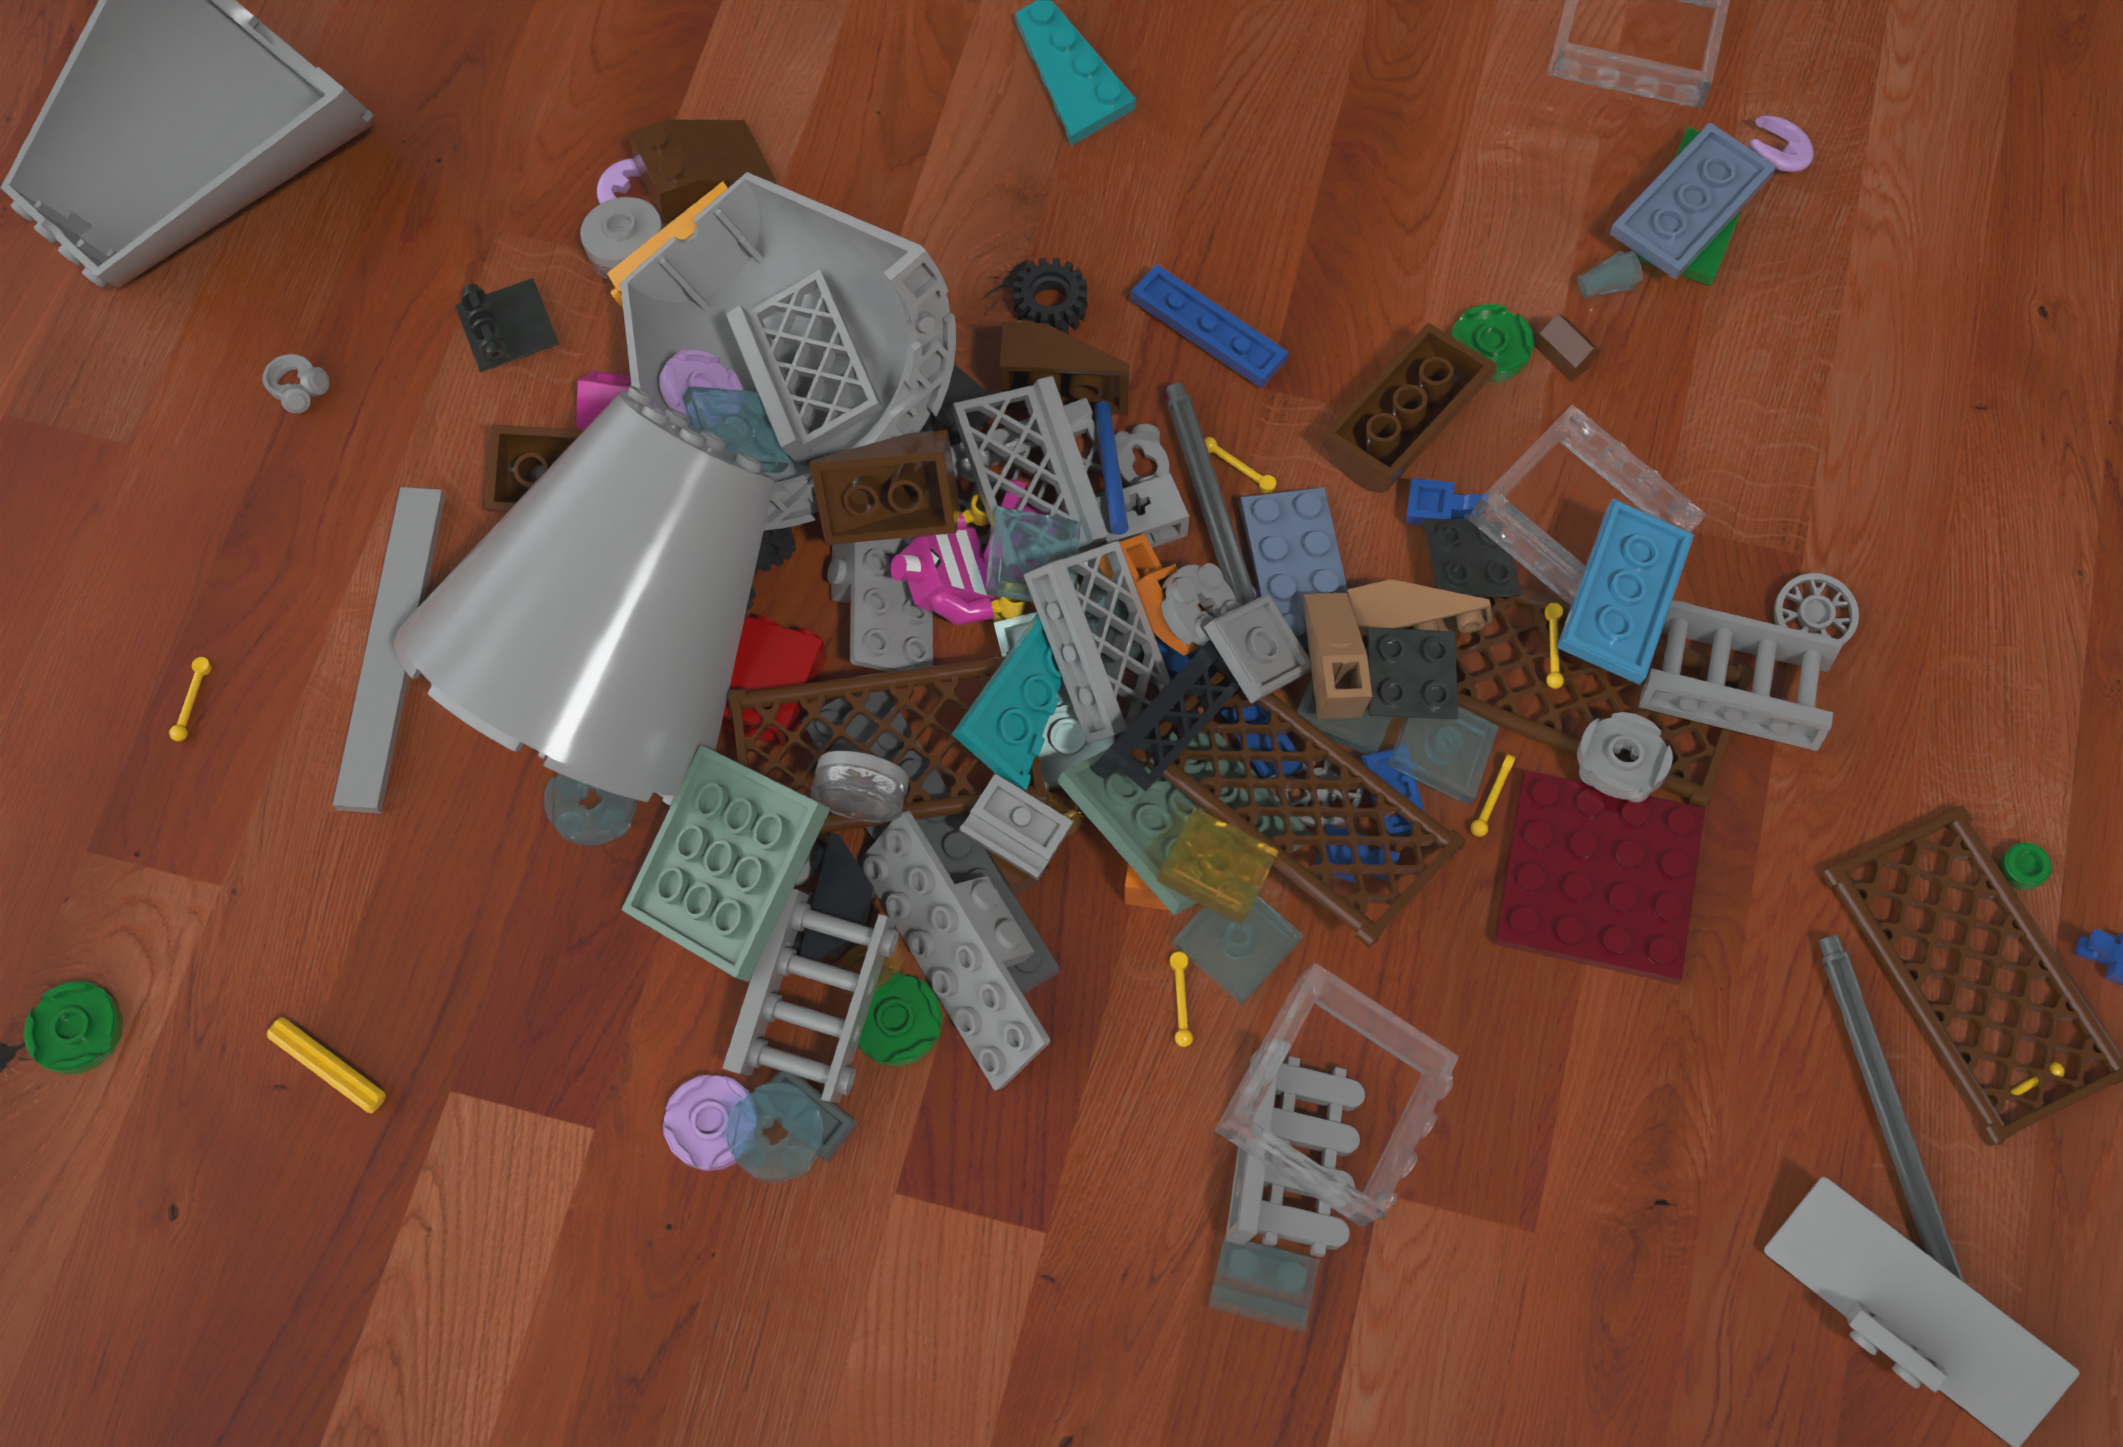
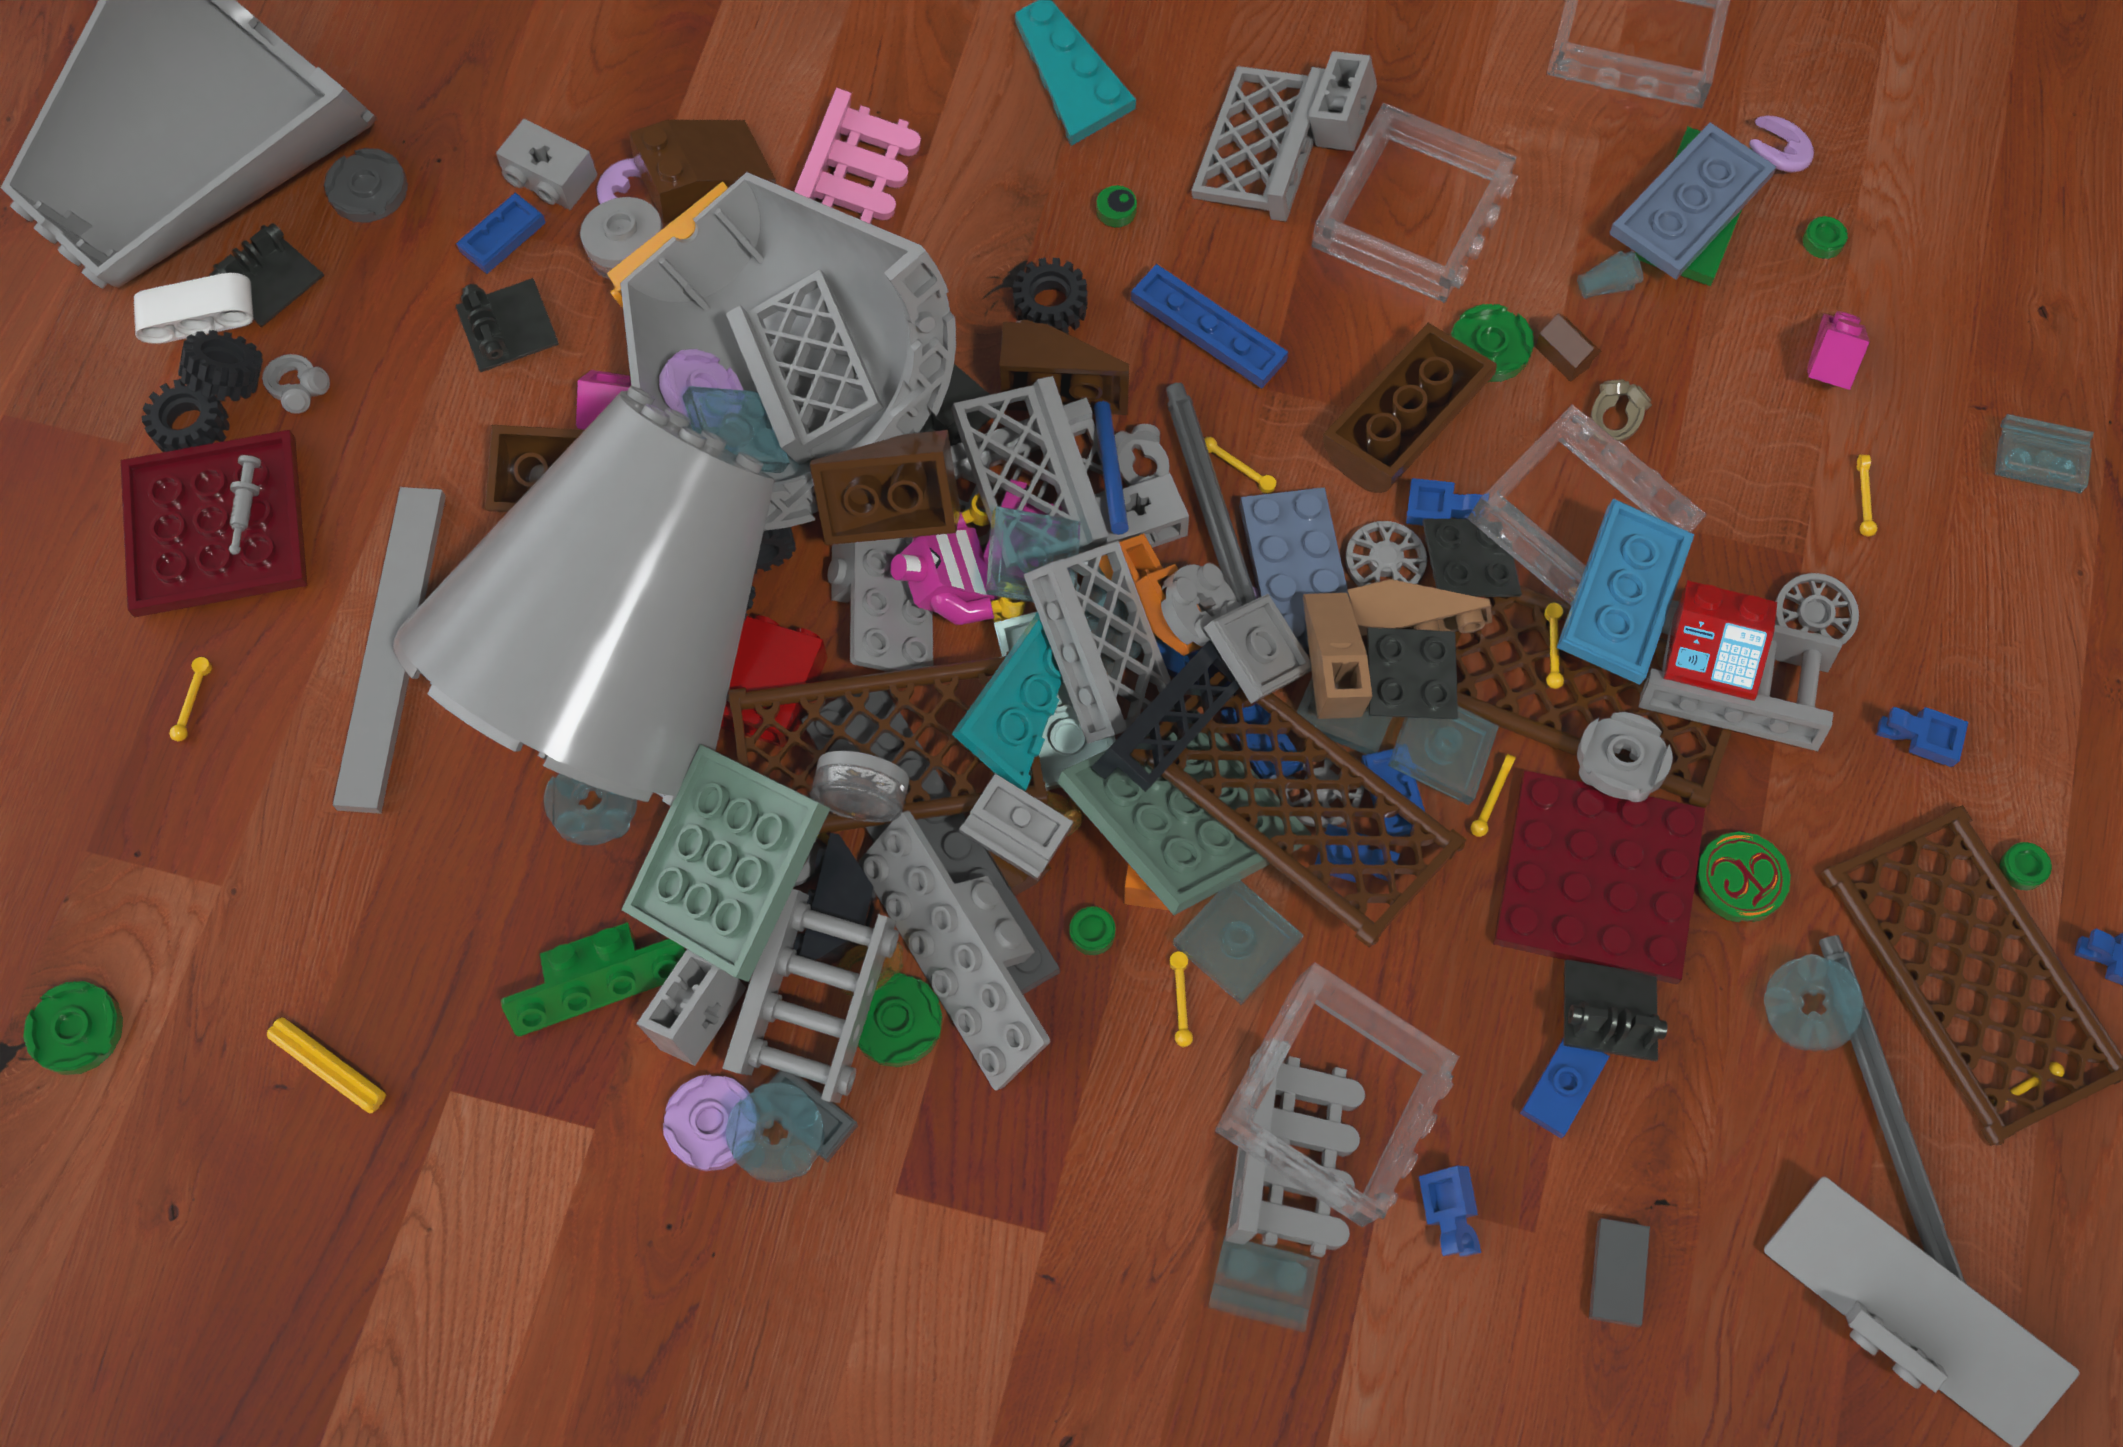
clear yellow plate [1156,808,1279,925] -> none
none -> dark red plate [120,430,307,618]
none -> white beam [134,273,253,344]
none -> black tyre [142,379,230,452]
none -> black tyre [178,330,263,401]
none -> pearl dark grey hinge [209,223,324,327]
none -> light grey piece [229,455,261,555]
none -> dark grey tile [324,148,408,223]
none -> blue plate [456,192,546,274]
none -> light grey brick [496,119,598,210]
none -> green bracket [501,922,686,1036]
none -> light grey brick [636,949,746,1066]
none -> bright pink fence [794,88,920,224]
none -> green tile [1069,907,1116,955]
none -> green tile [1097,185,1137,227]
none -> light grey fence [1191,66,1326,222]
none -> light grey brick [1308,51,1377,151]
none -> clear window [1312,103,1518,303]
none -> light grey wheel [1345,521,1427,587]
none -> blue plate [1419,1165,1481,1257]
none -> blue plate [1520,1037,1610,1139]
none -> pearl dark grey hinge [1564,959,1668,1062]
none -> dark grey tile [1589,1218,1650,1327]
none -> dark tan piece [1590,379,1652,443]
none -> red slope [1664,580,1777,701]
none -> green tile [1696,831,1791,922]
none -> clear light blue plate [1764,954,1864,1051]
none -> green tile [1803,216,1848,259]
none -> dark pink slope [1807,311,1870,390]
none -> yellow hinge [1857,454,1878,537]
none -> blue plate [1876,707,1968,767]
none -> clear light blue plate [1994,414,2094,493]

